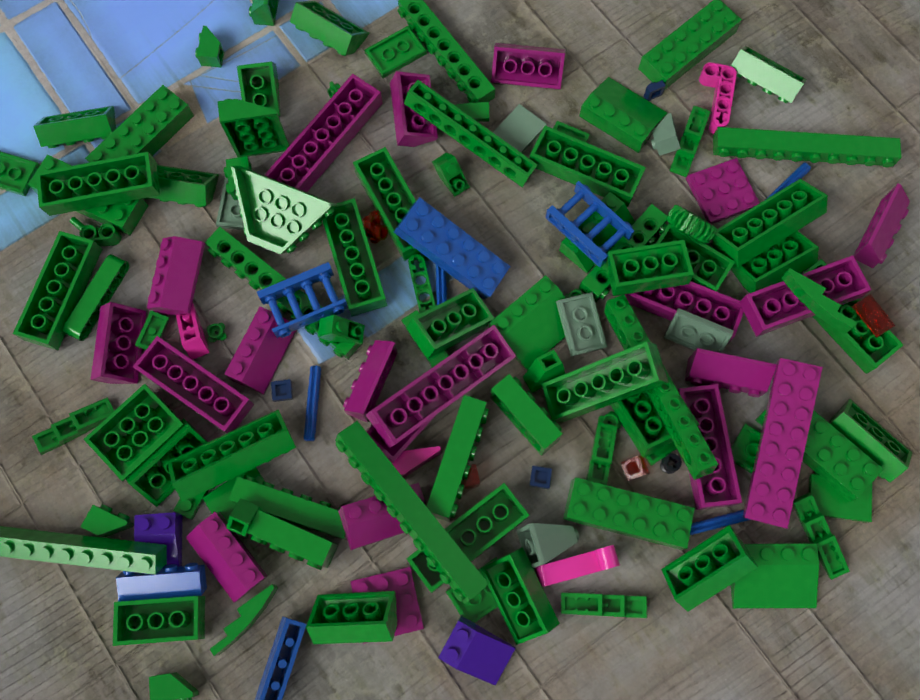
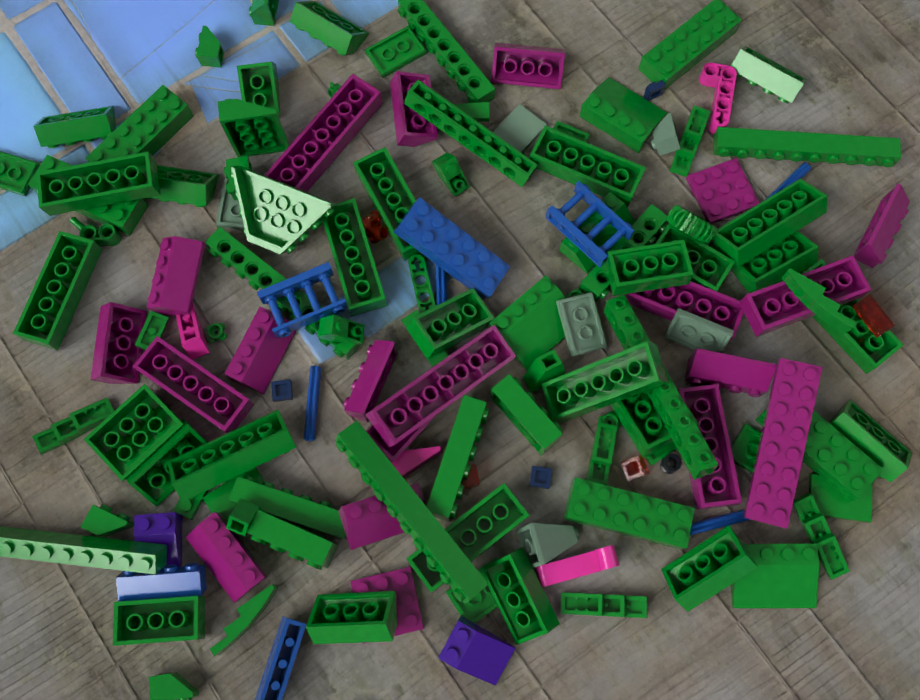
green beam [63,254,129,341] -> none

